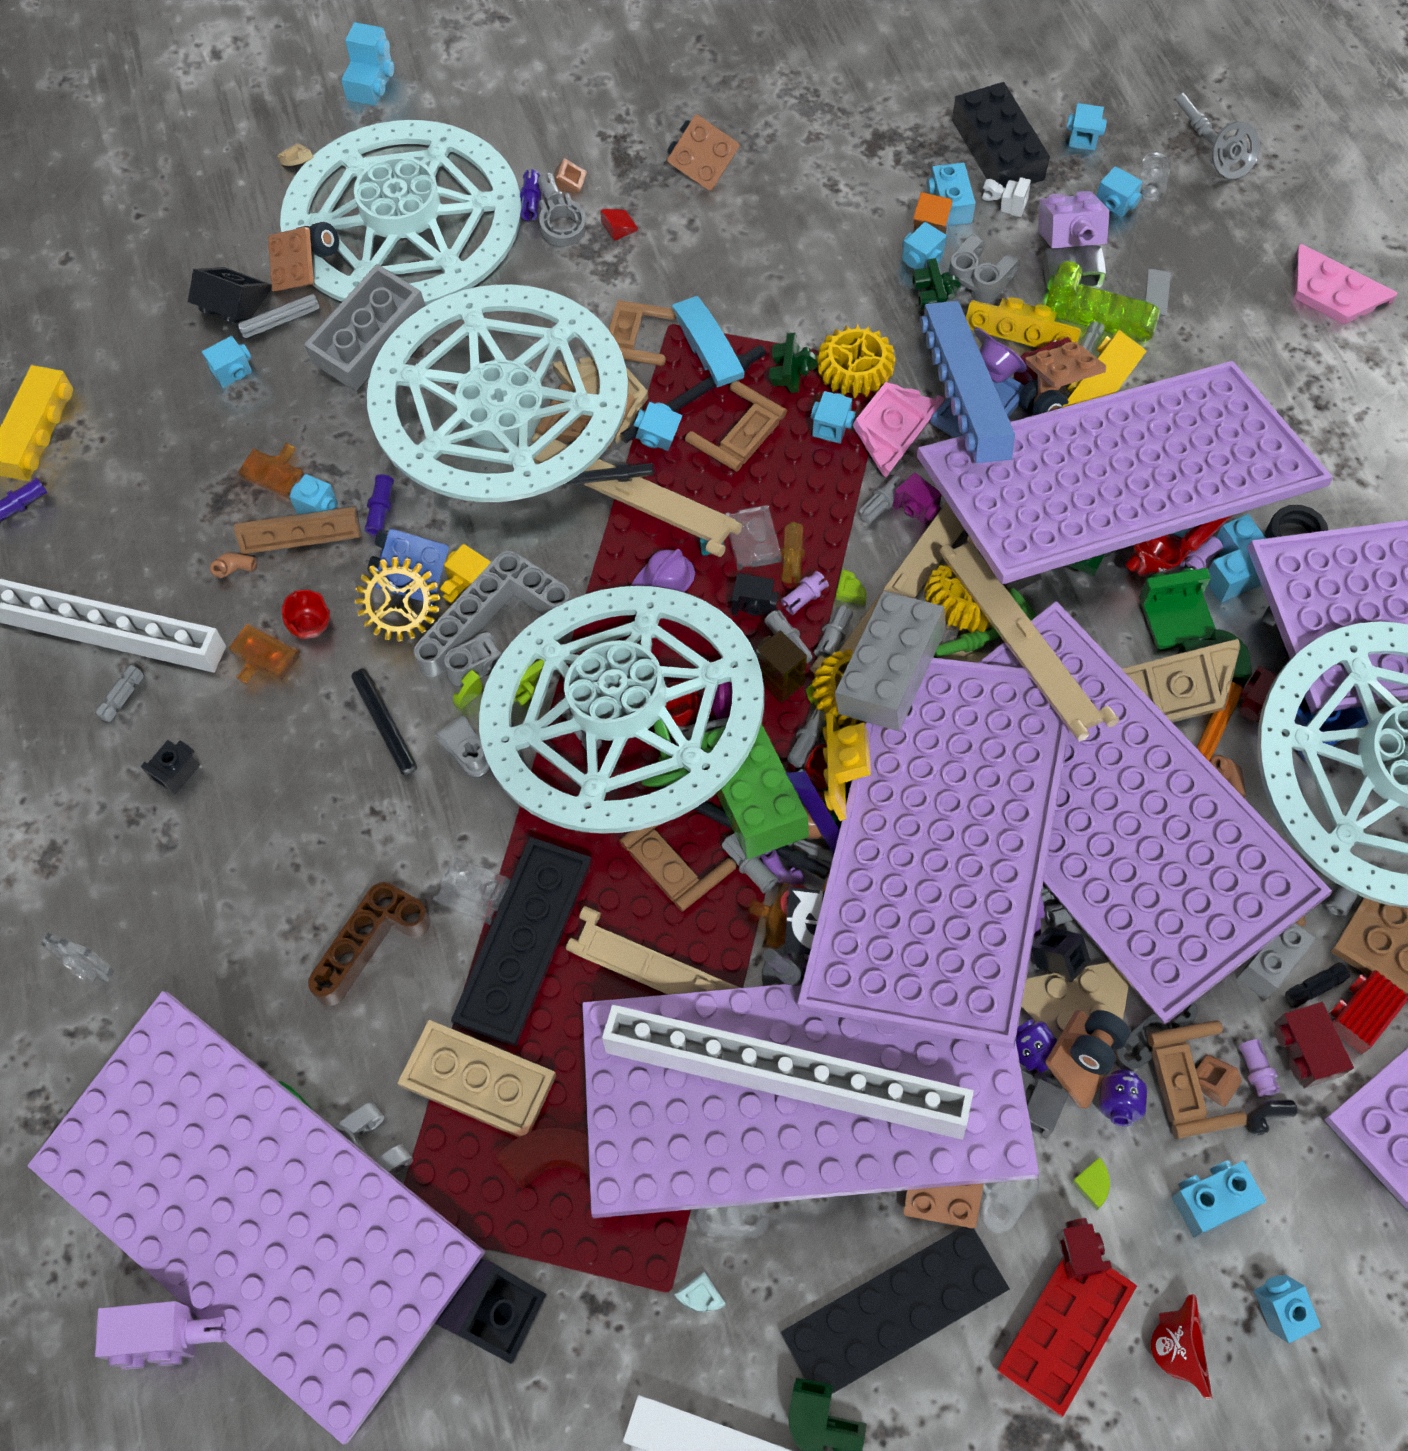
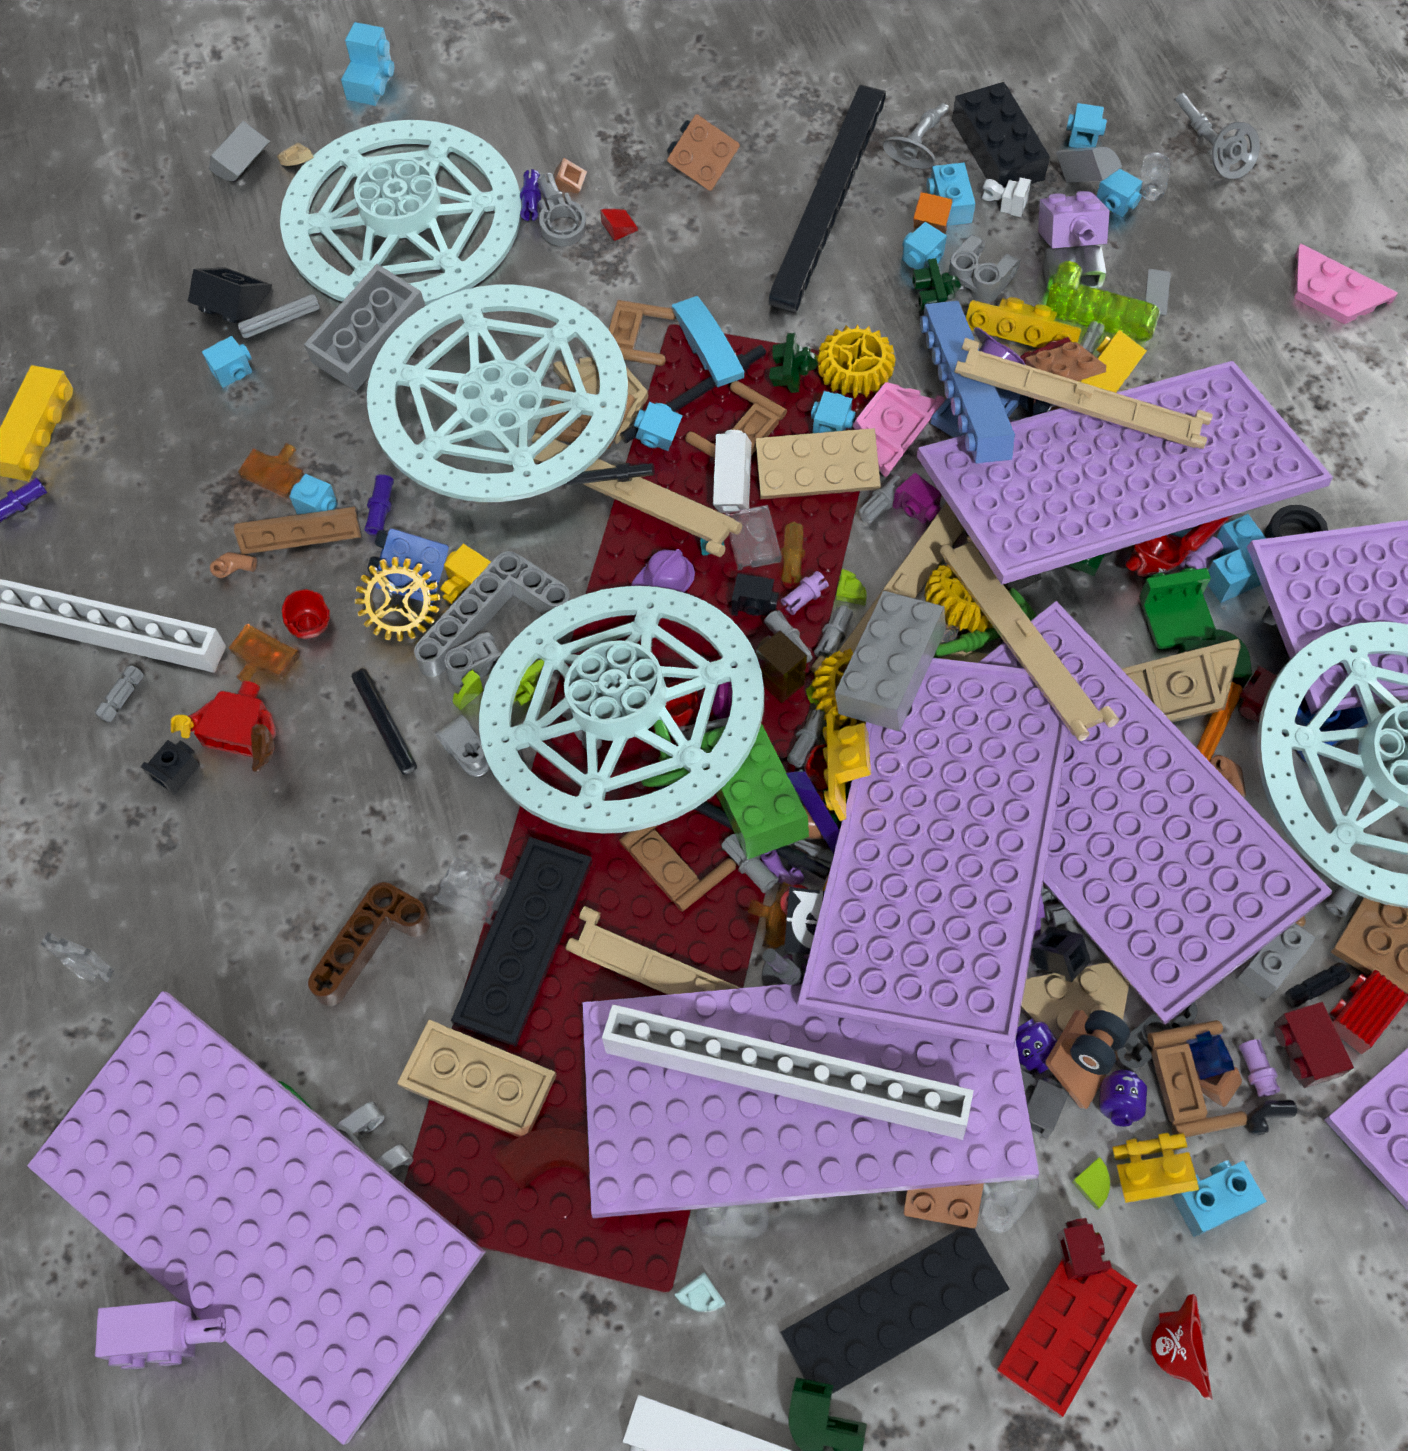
nougat plate [268,222,339,292] -> none
black slope [435,1258,546,1364] -> none
medium azure brick [1254,1274,1321,1343] -> none
none -> red torso [171,681,276,772]
none -> light grey brick [209,121,270,181]
none -> white brick [713,430,752,513]
none -> tan plate [756,428,881,499]
none -> black beam [768,84,886,313]
none -> light grey dish [883,103,949,169]
none -> tan piece [954,338,1213,449]
none -> light grey brick [1056,147,1122,183]
none -> yellow plate [1112,1132,1199,1203]
none -> clear blue tile [1189,1031,1235,1080]

